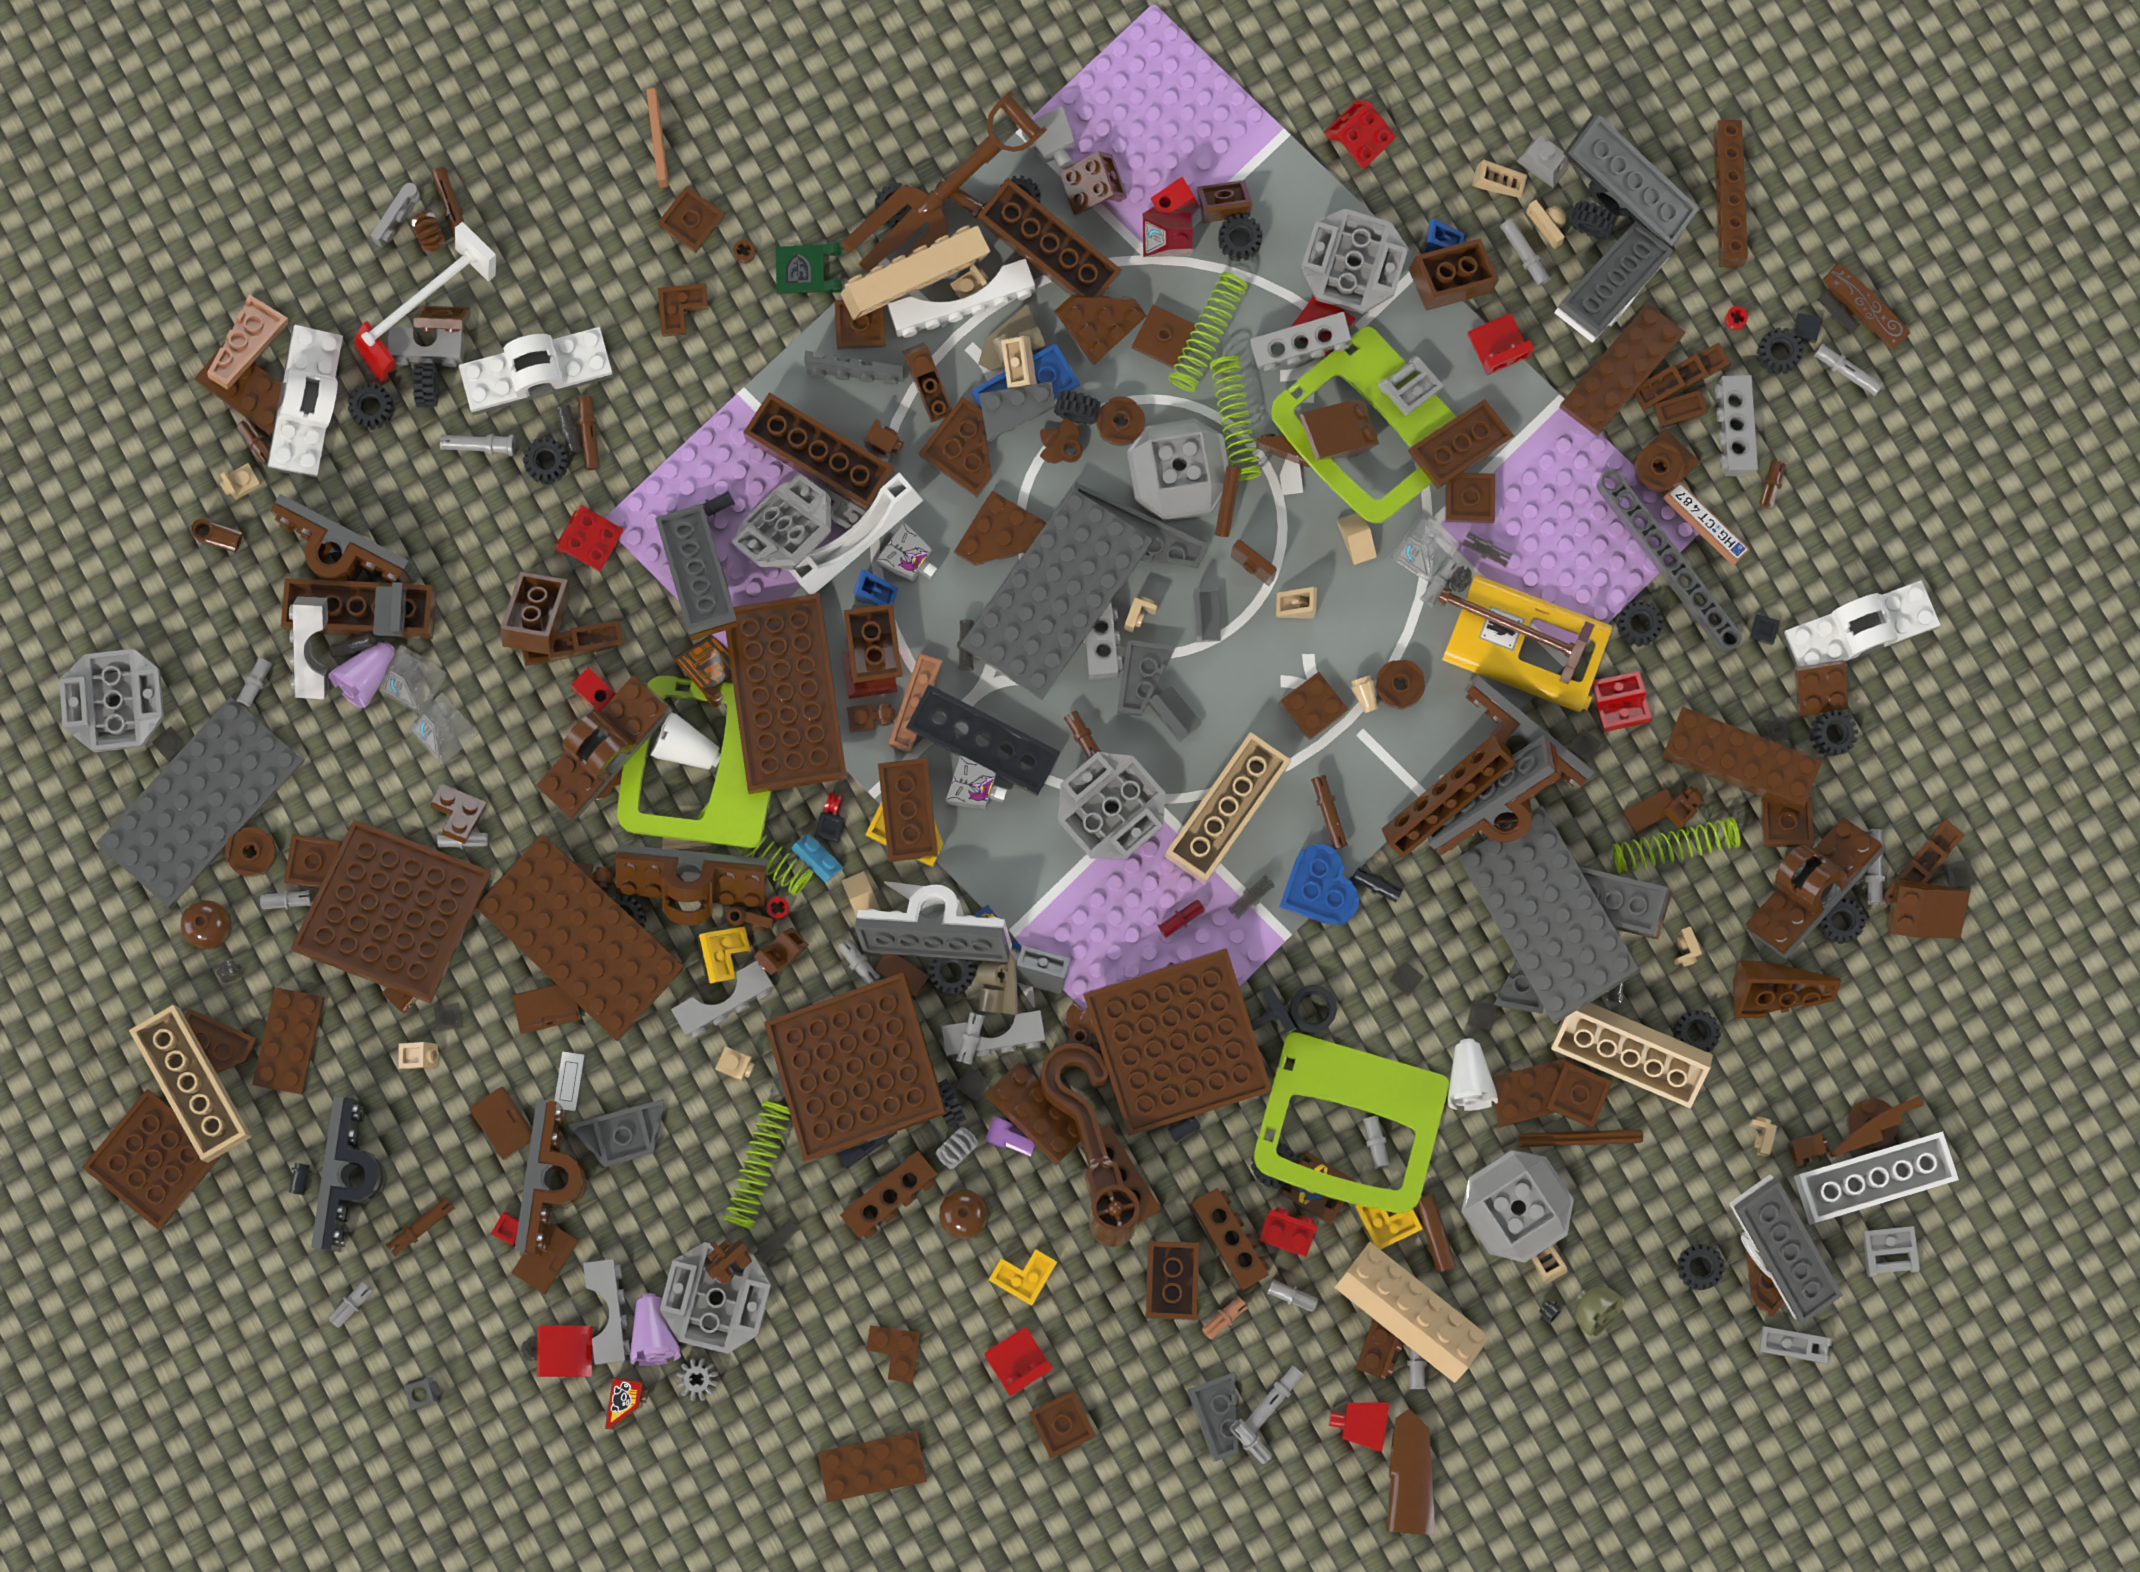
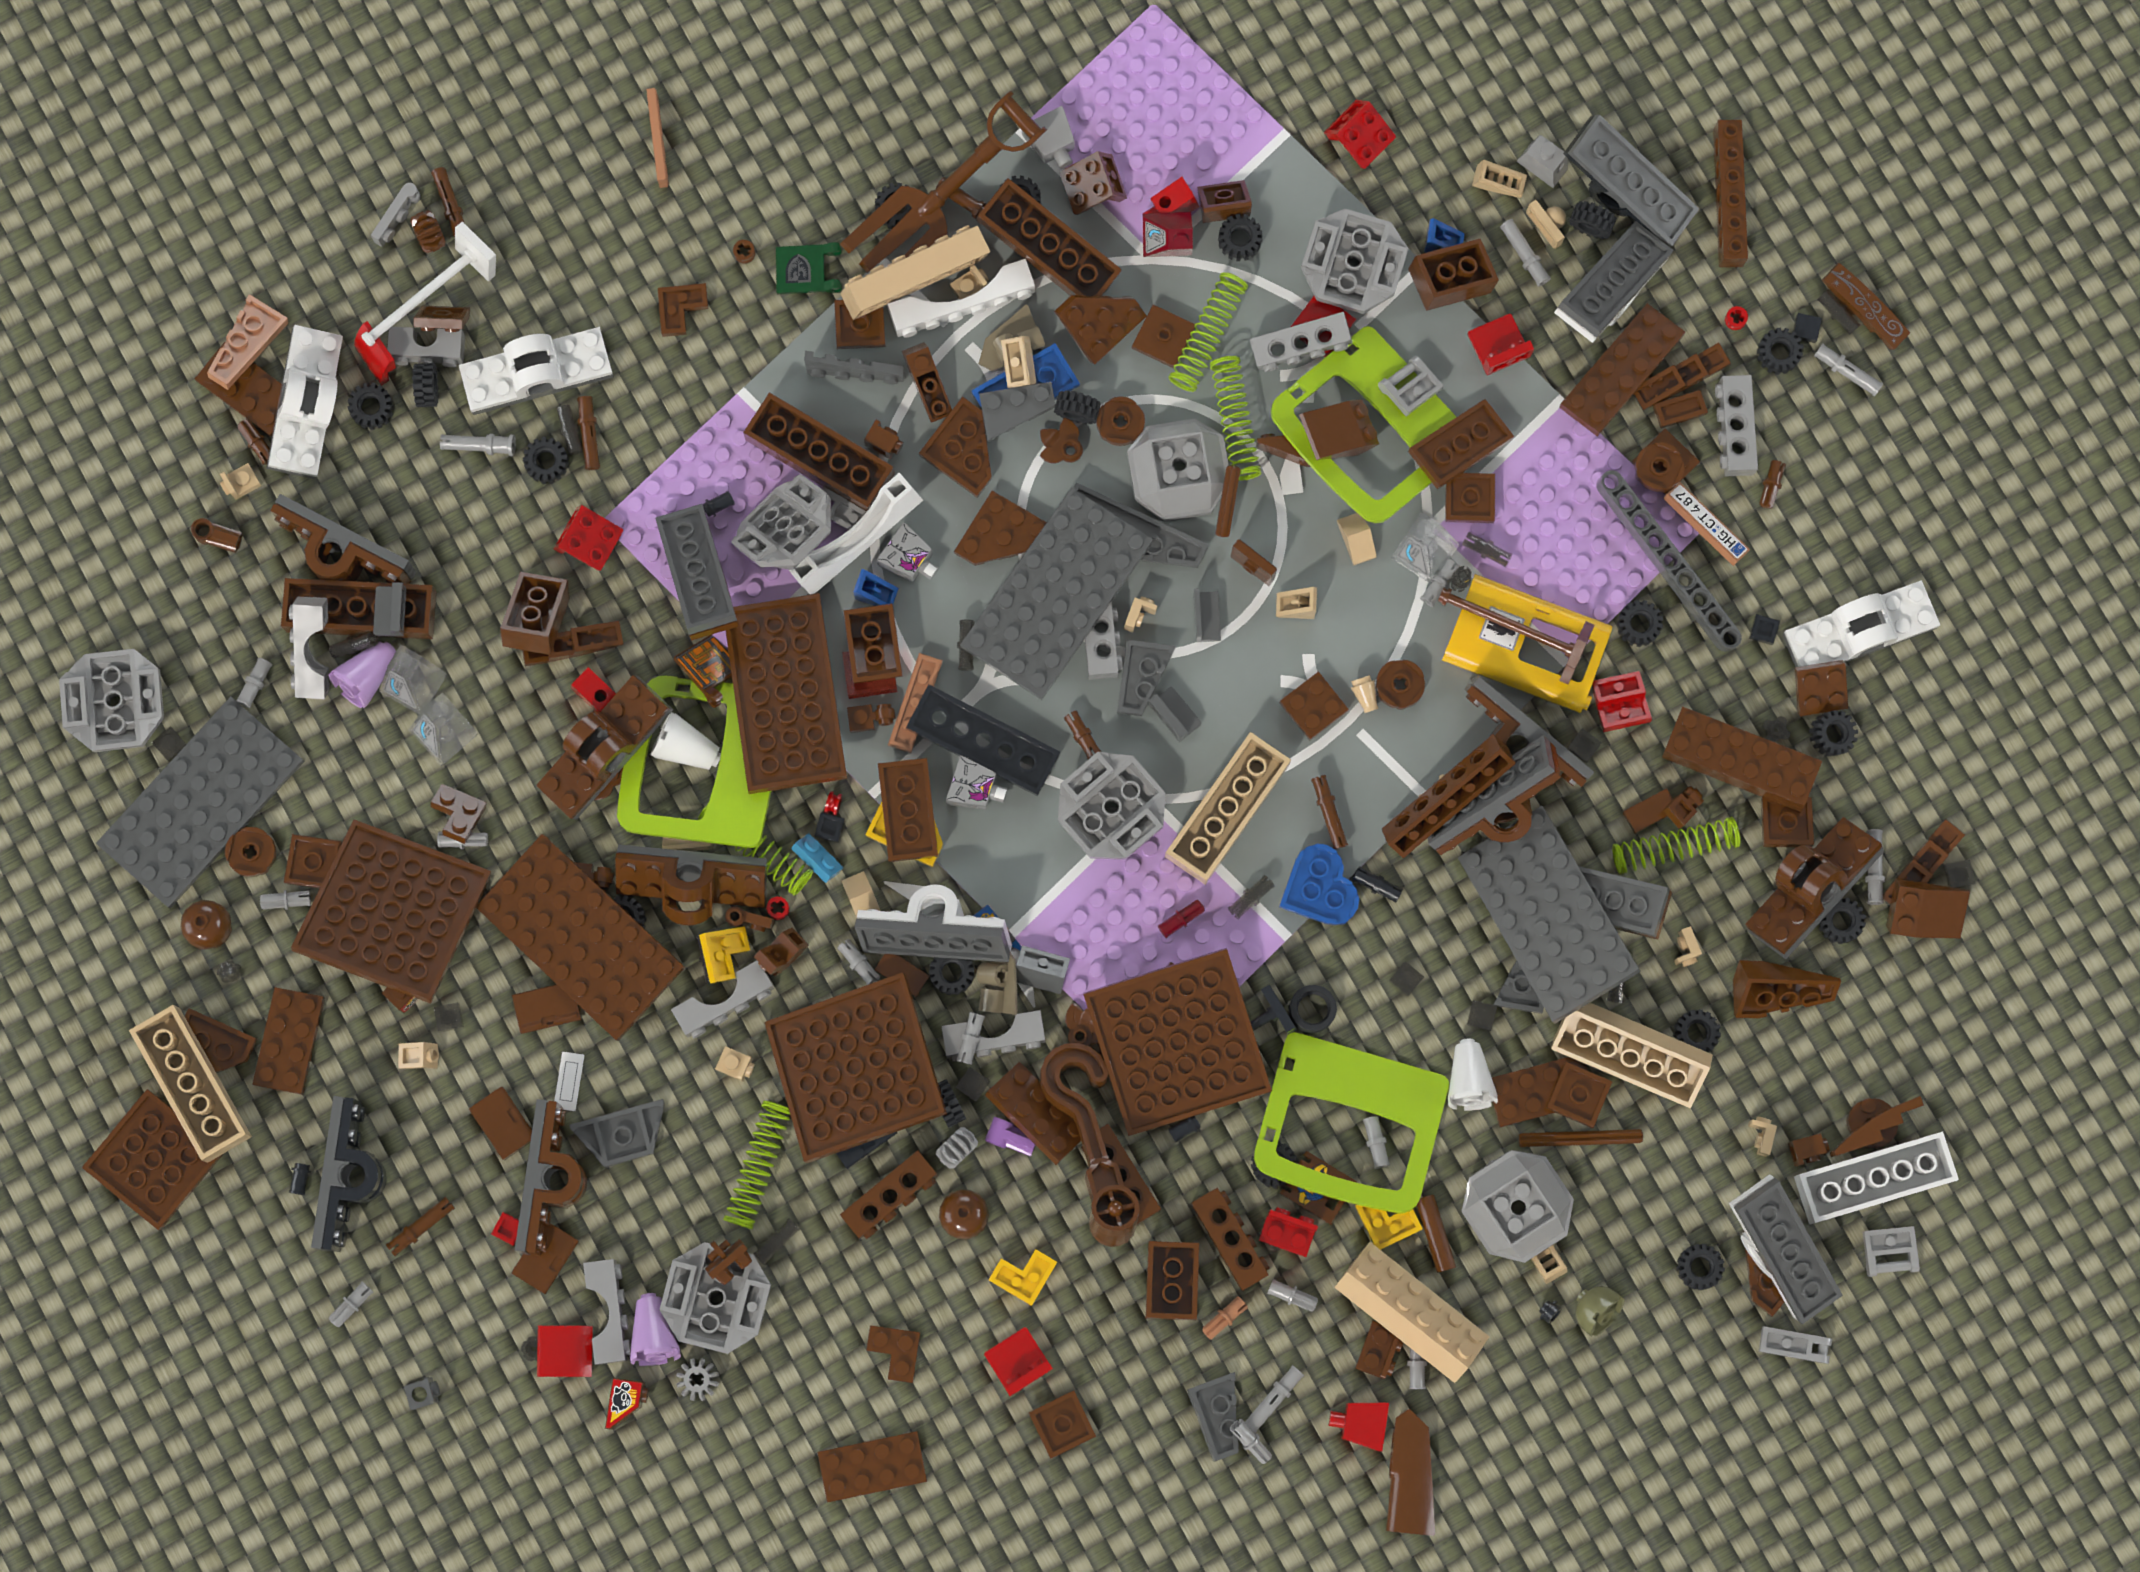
reddish brown plate [657,186,725,253] -> none

